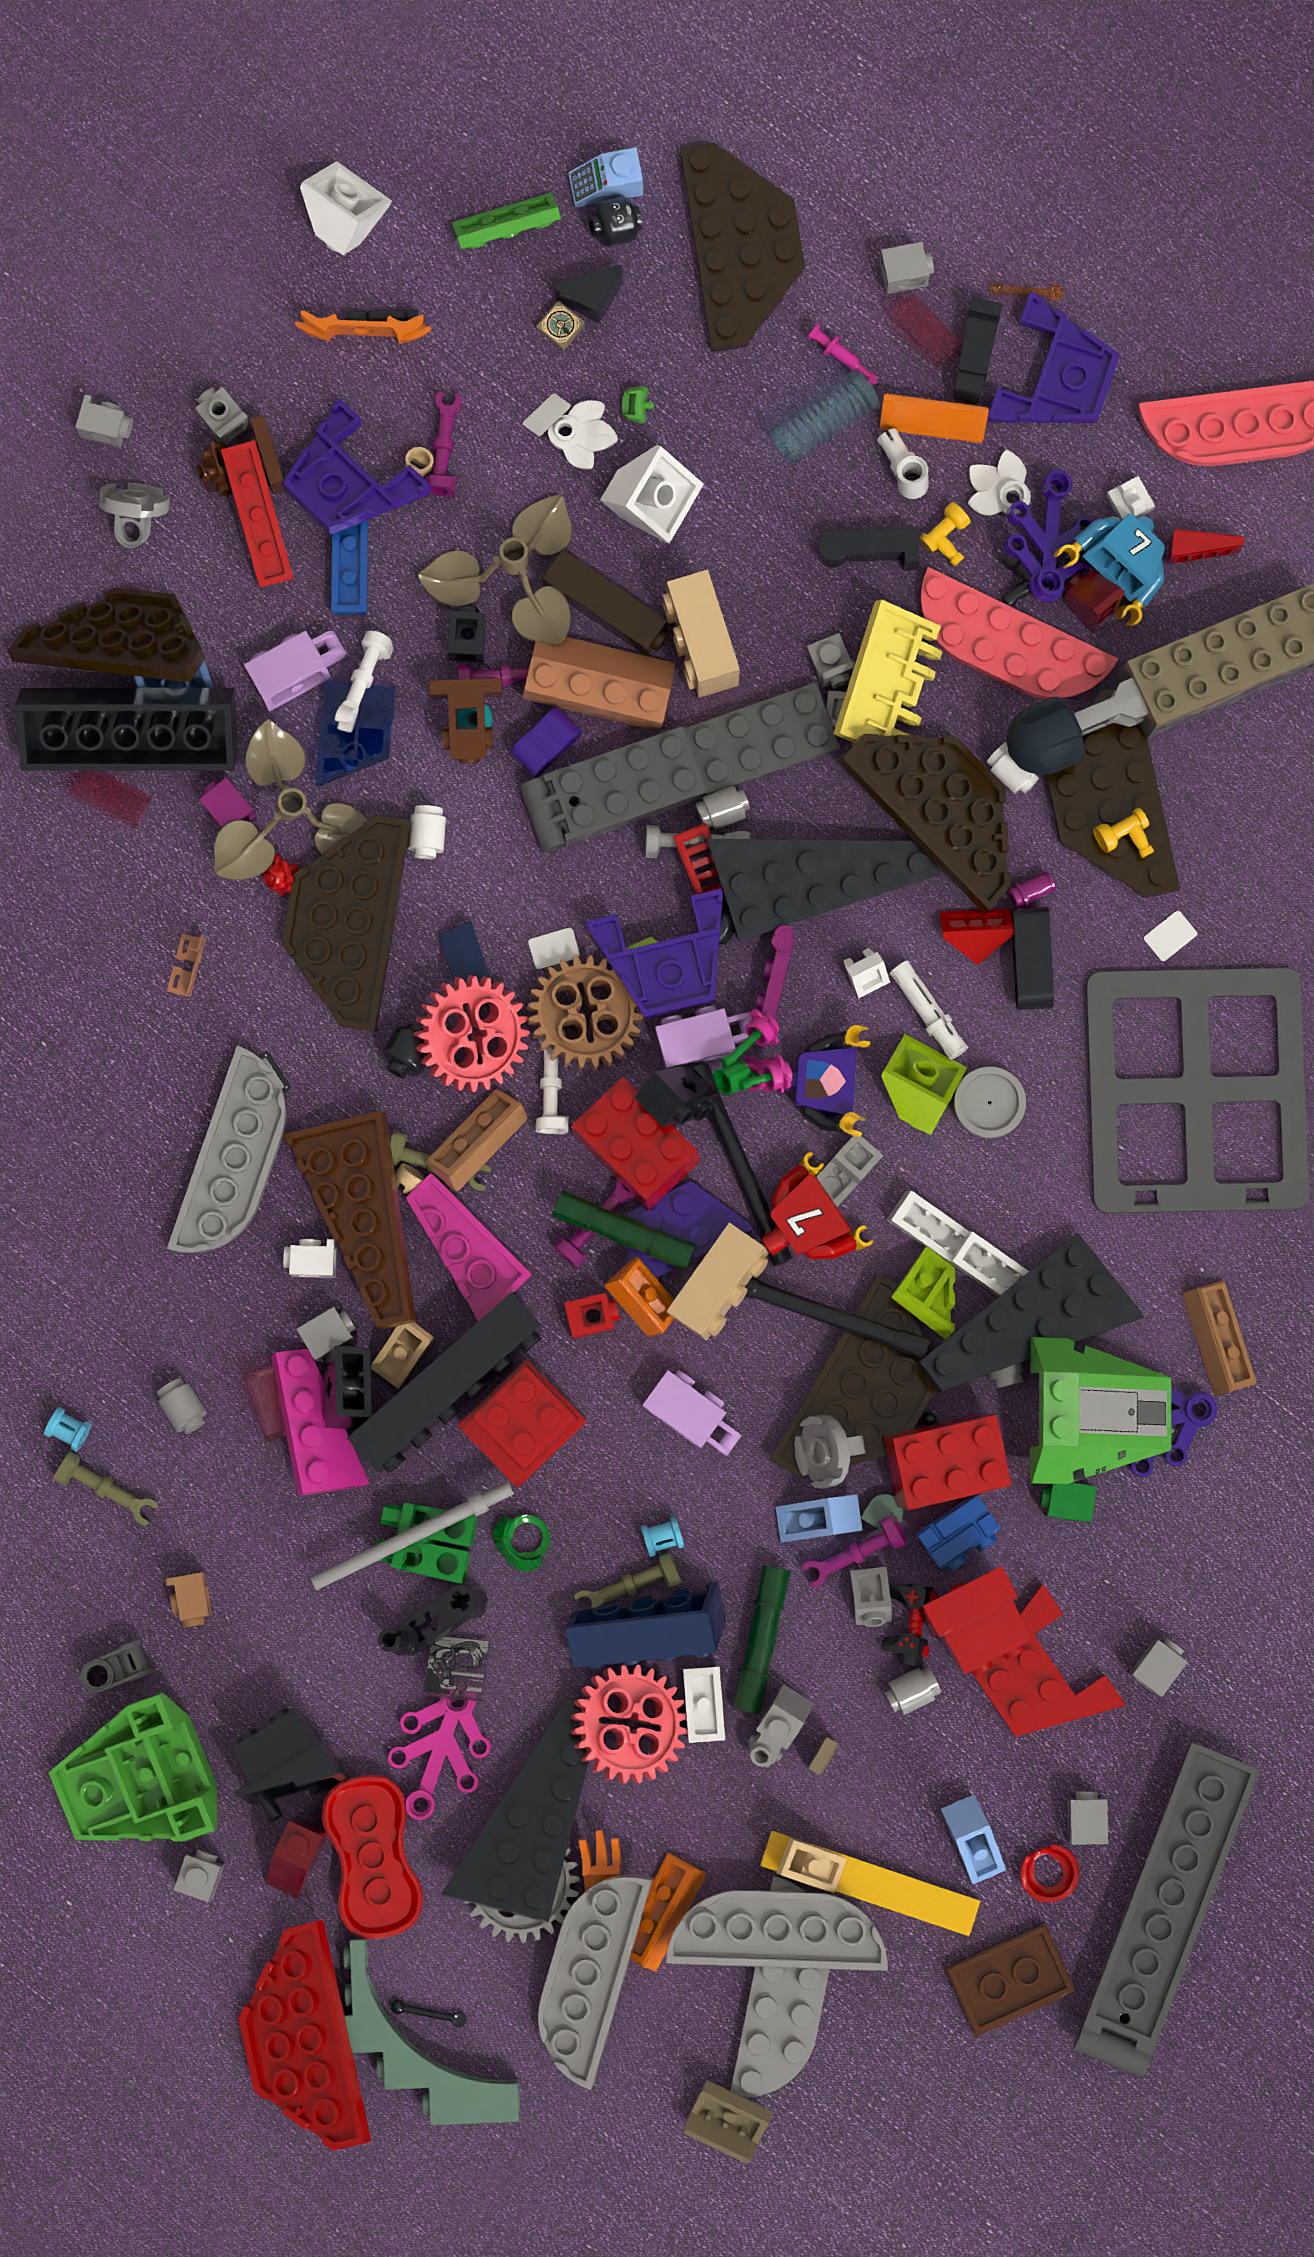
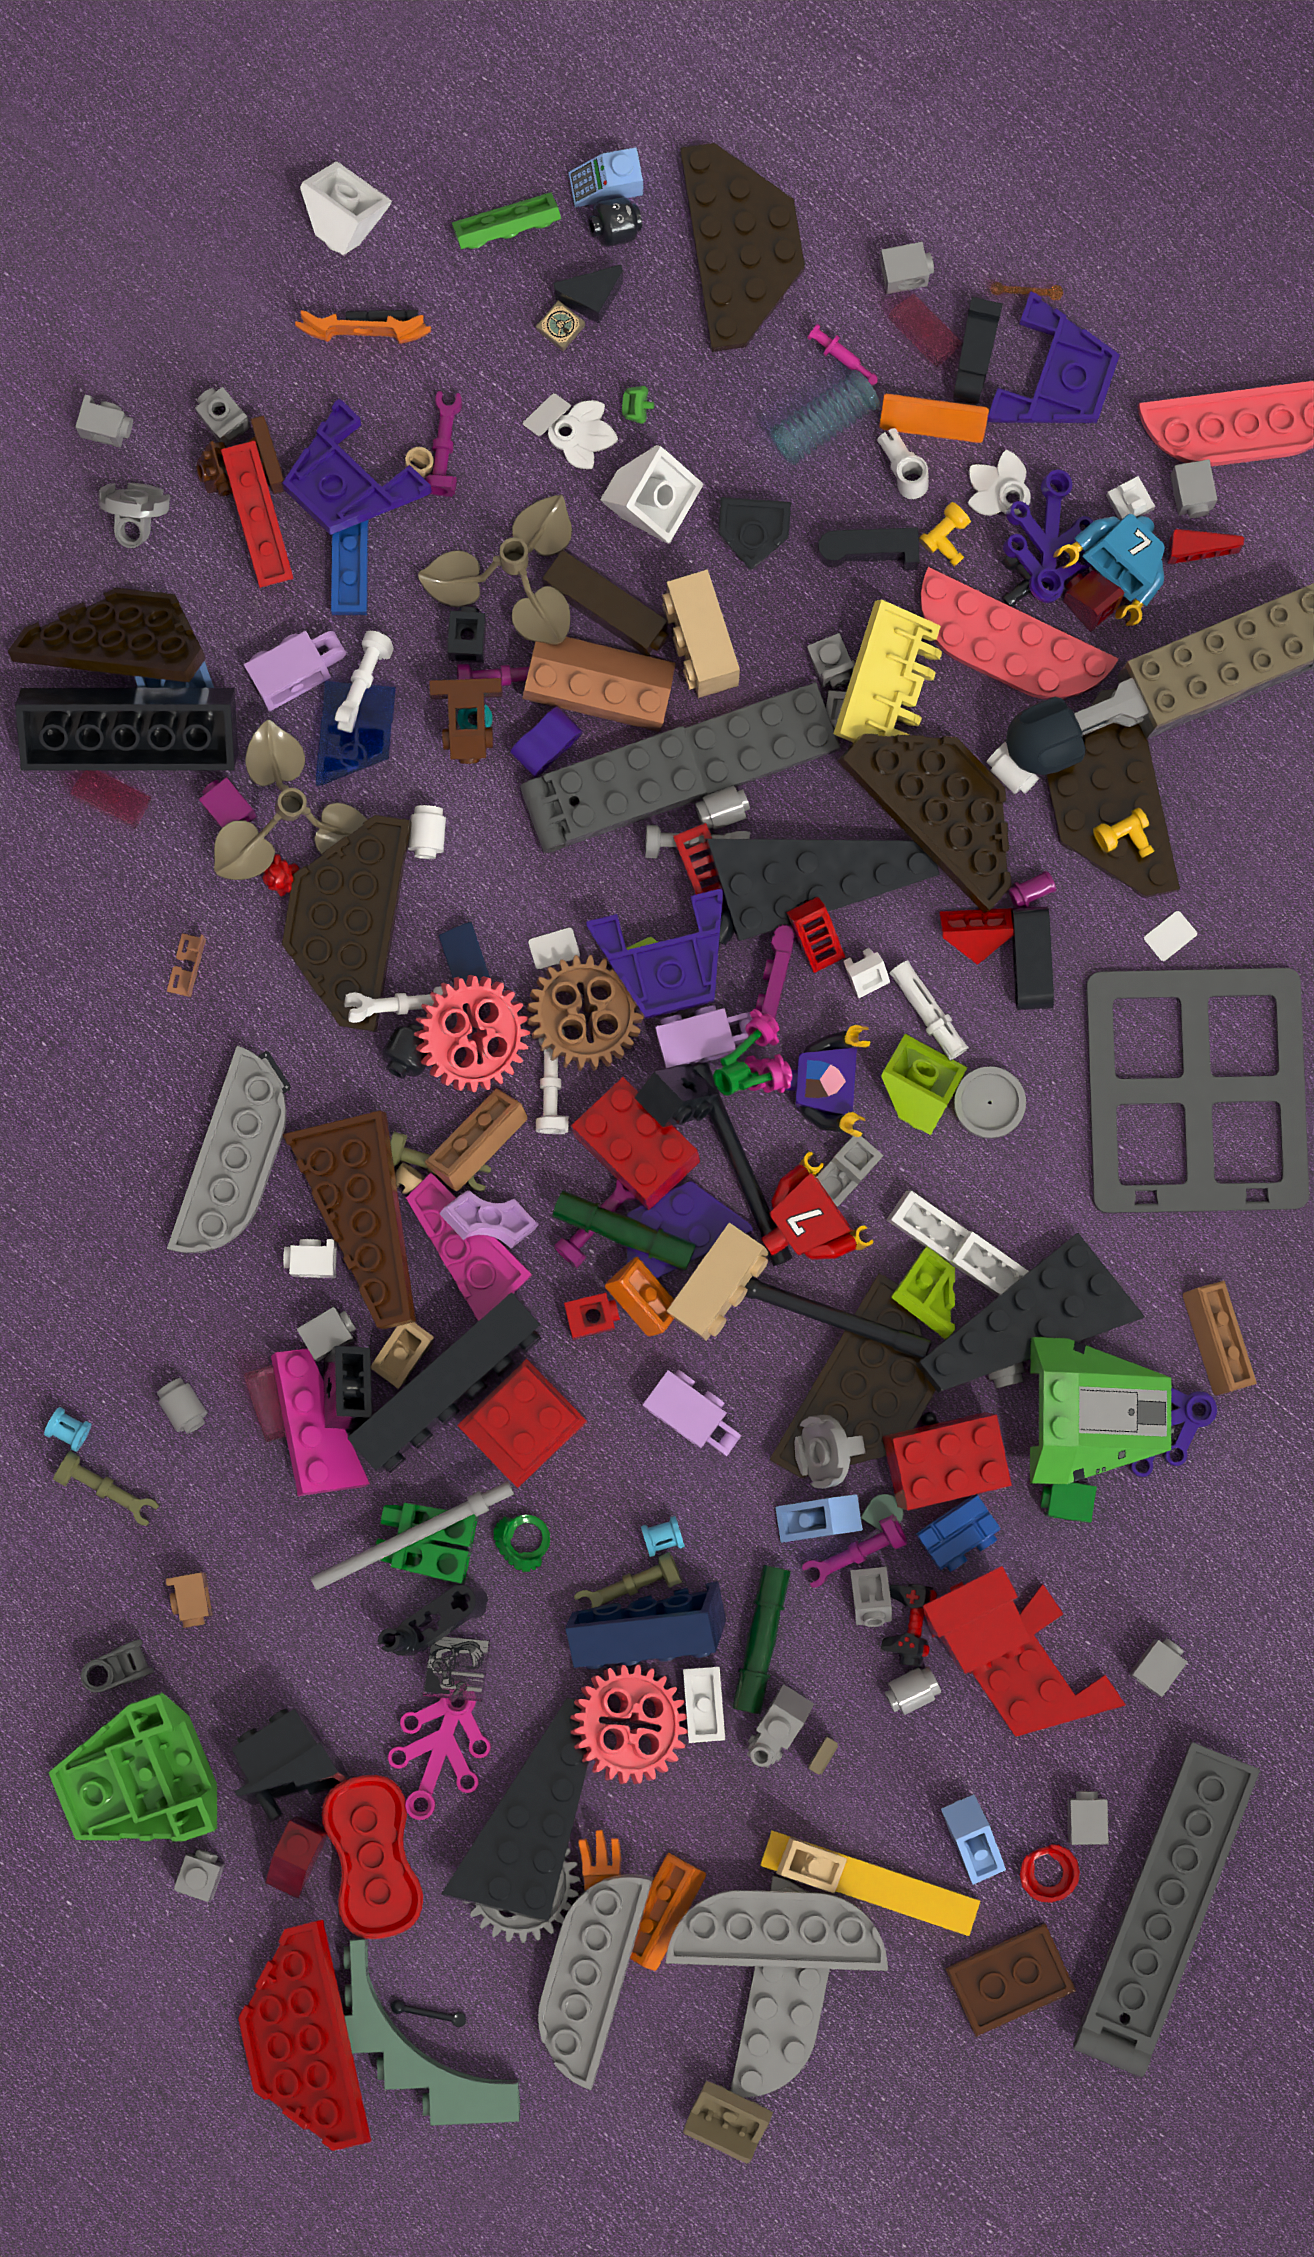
none -> white piece [344,986,452,1023]
none -> lavender tile [439,1190,538,1248]
none -> black plate [718,497,791,570]
none -> red slope [786,897,846,973]
none -> light grey brick [1170,459,1217,518]

